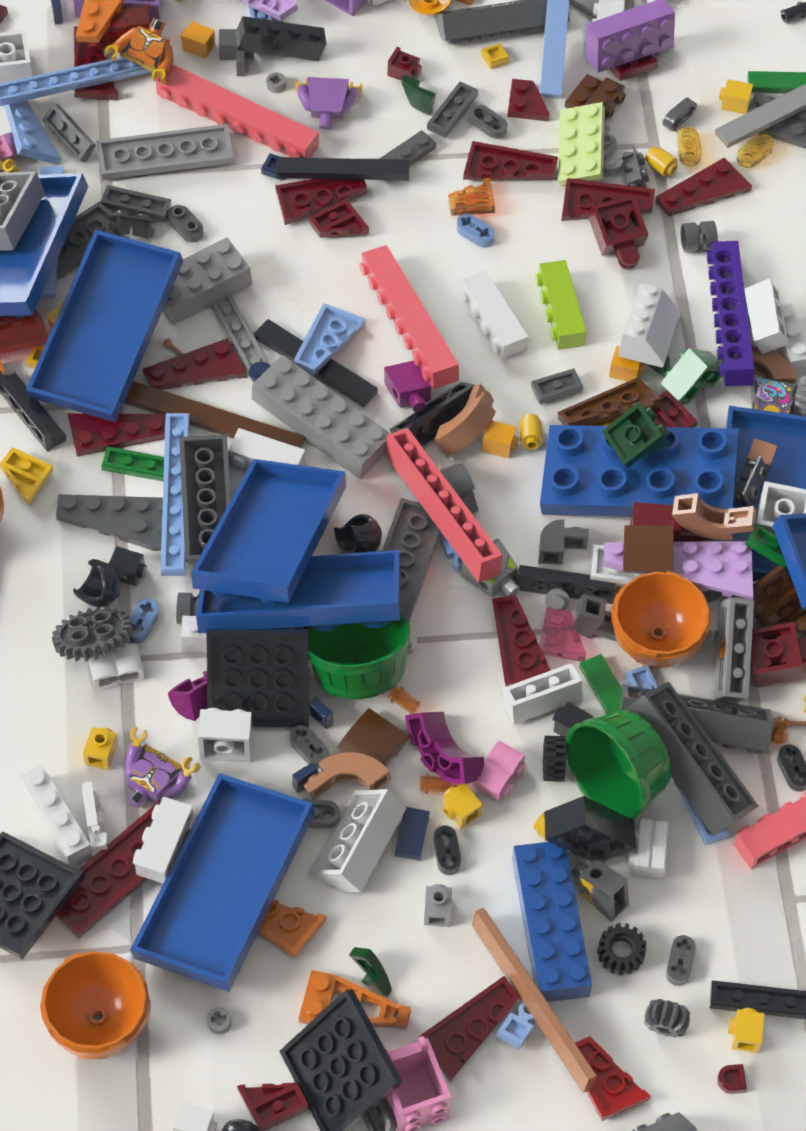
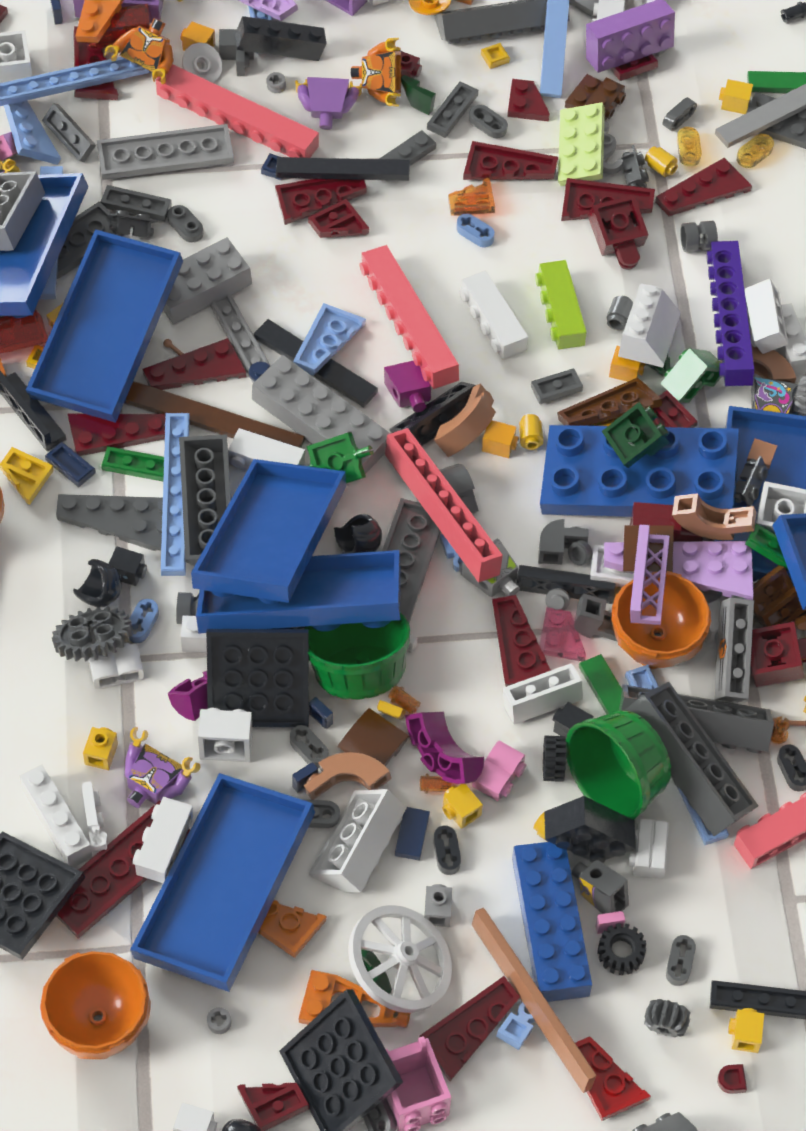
none -> dark blue tile [45,442,96,488]
none -> white dish [182,42,222,83]
none -> green plate [307,432,374,484]
none -> white wheel [348,905,452,1013]
none -> torso [350,37,401,107]
none -> yellow tile [377,700,406,720]
none -> dark grey tile [568,540,593,566]
none -> bright pink tile [595,911,625,934]
none -> dark grey brick [606,295,633,330]
none -> lavender fence [630,525,669,625]

